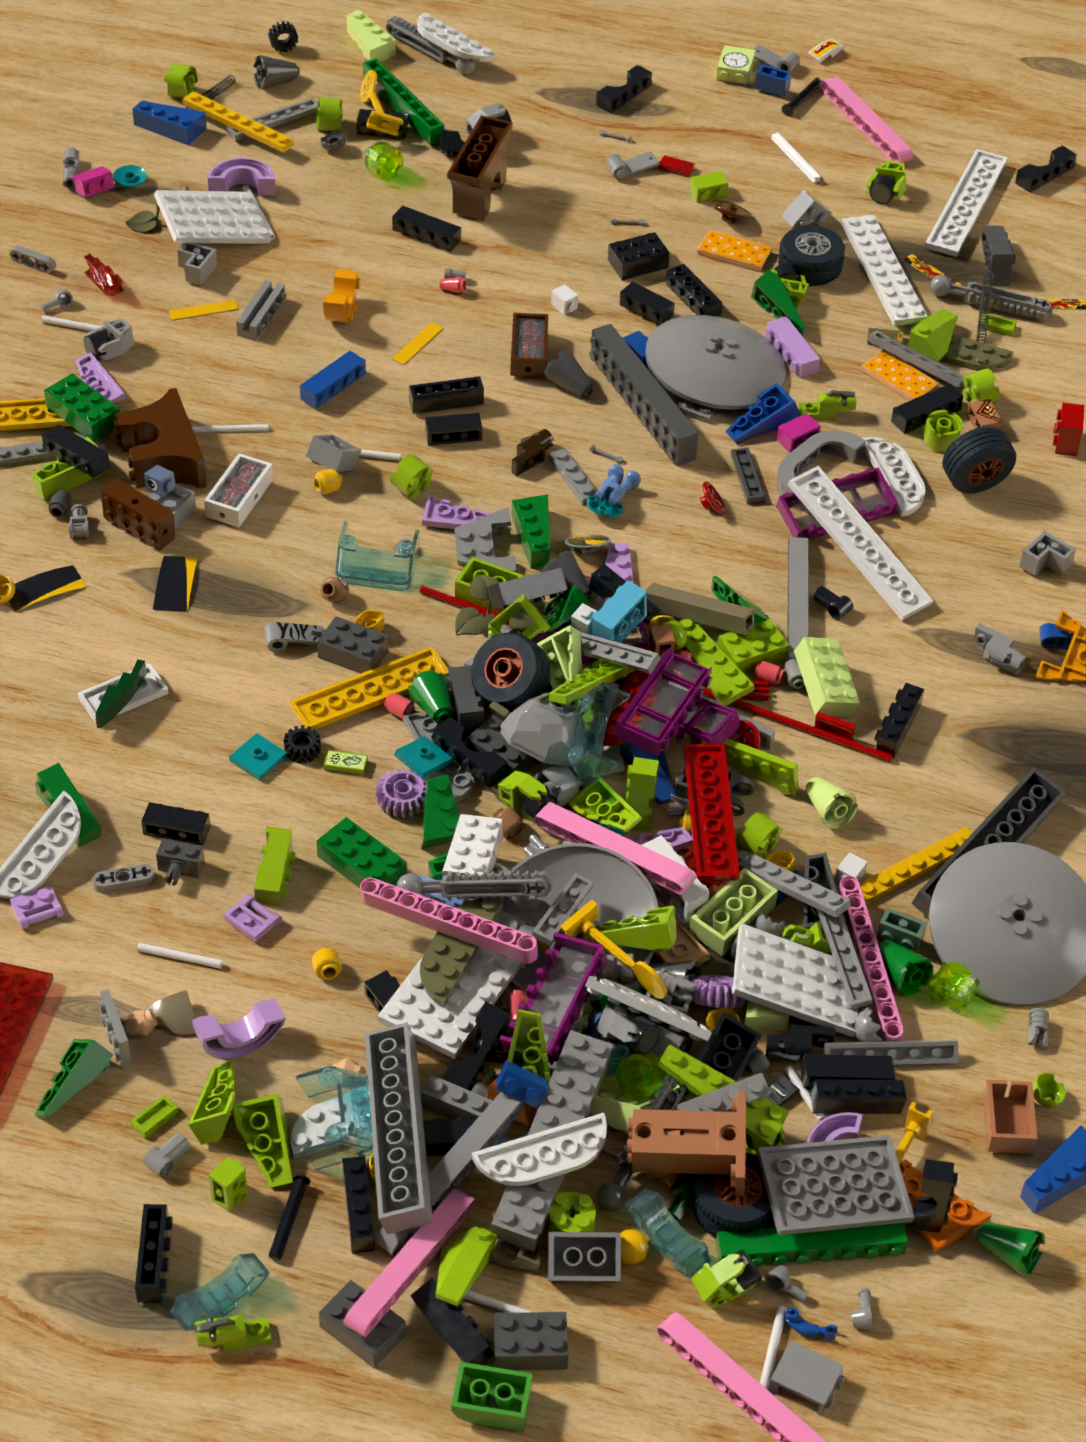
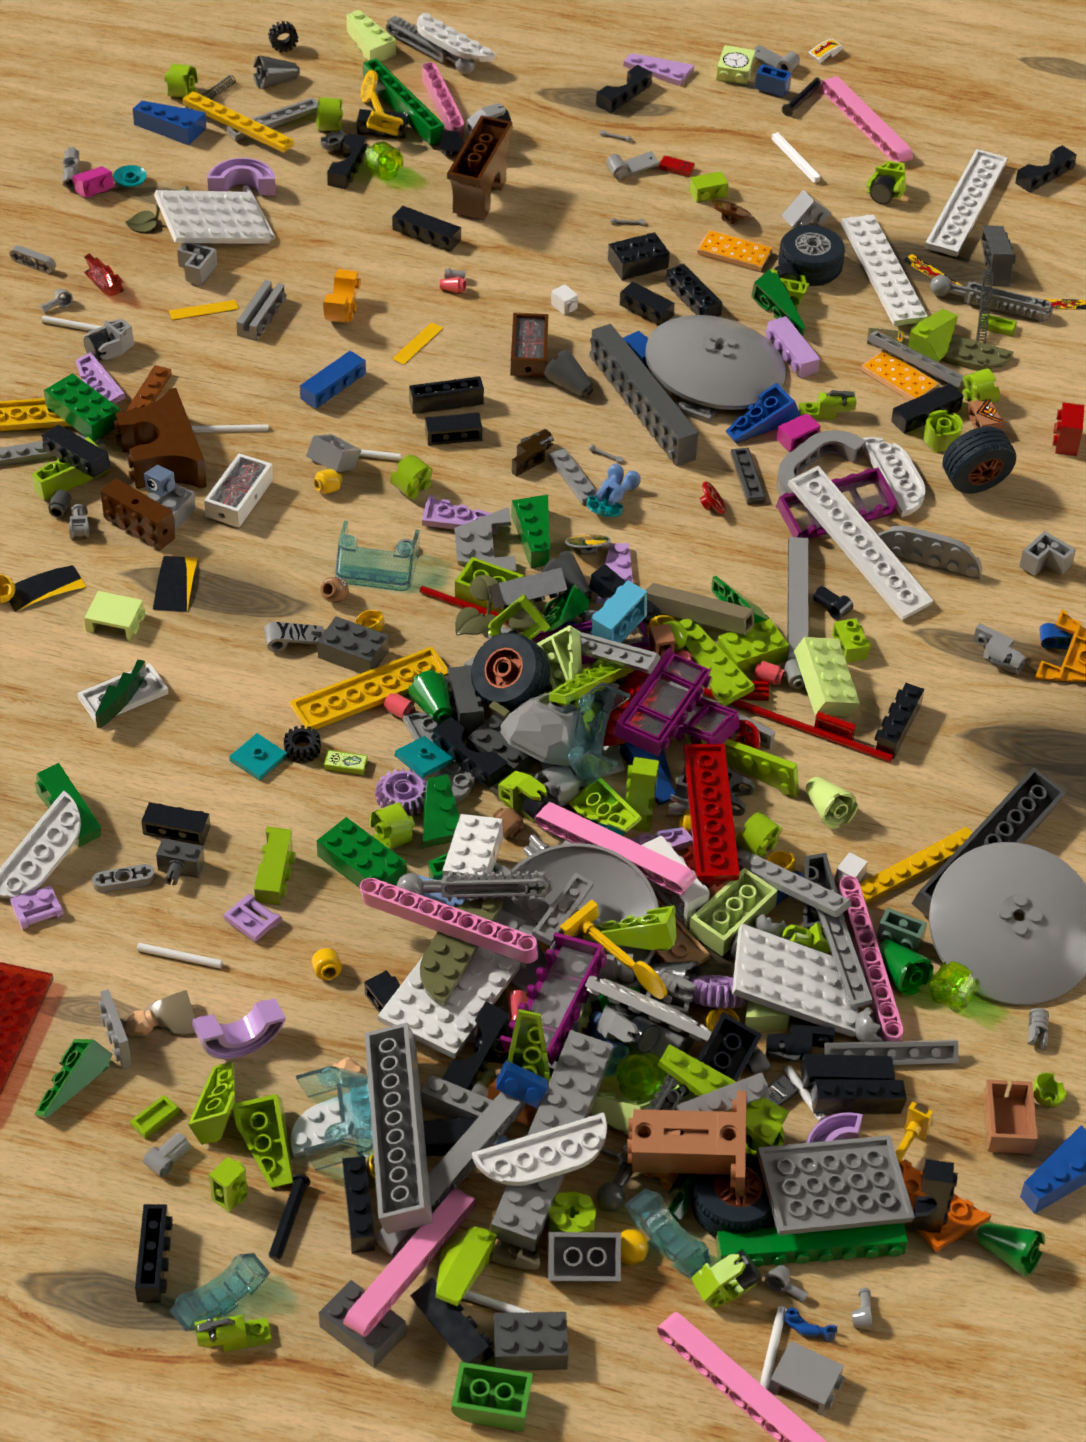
white brick [571,603,596,635] -> none
none -> yellowish green panel [84,591,146,641]
none -> dark orange plate [126,365,172,411]
none -> black arch [327,133,369,189]
none -> lime brick [369,802,415,850]
none -> bright pink beam [422,62,464,139]
none -> lavender wing [623,53,694,86]
none -> lime brick [832,618,871,663]
none -> light grey plate [877,526,982,579]

